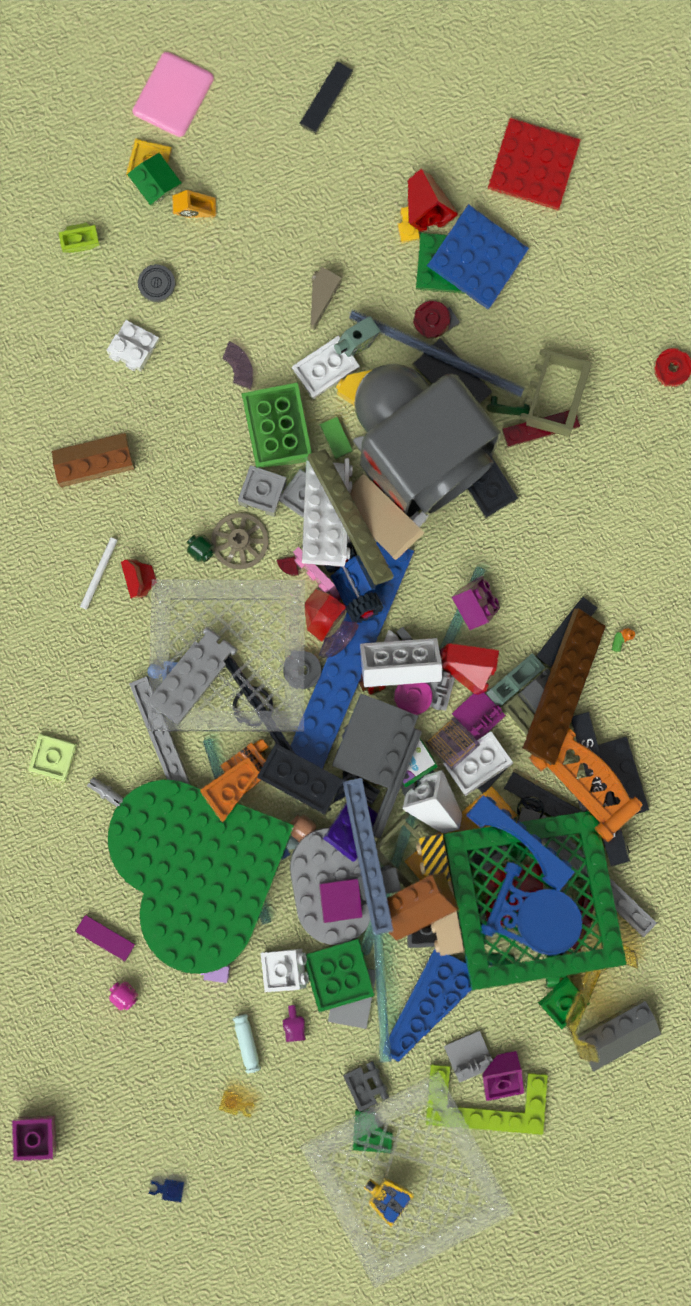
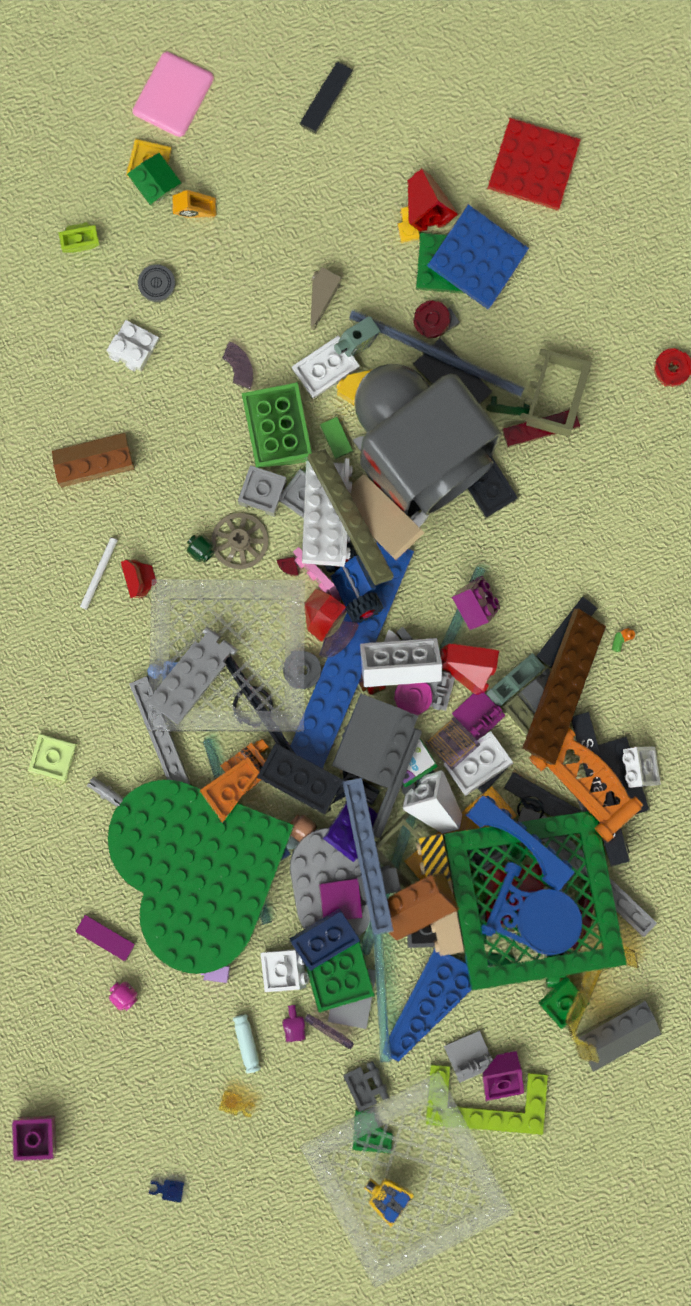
none -> dark blue plate [289,908,360,971]
none -> tile [304,1014,354,1050]
none -> white plate [623,747,661,788]

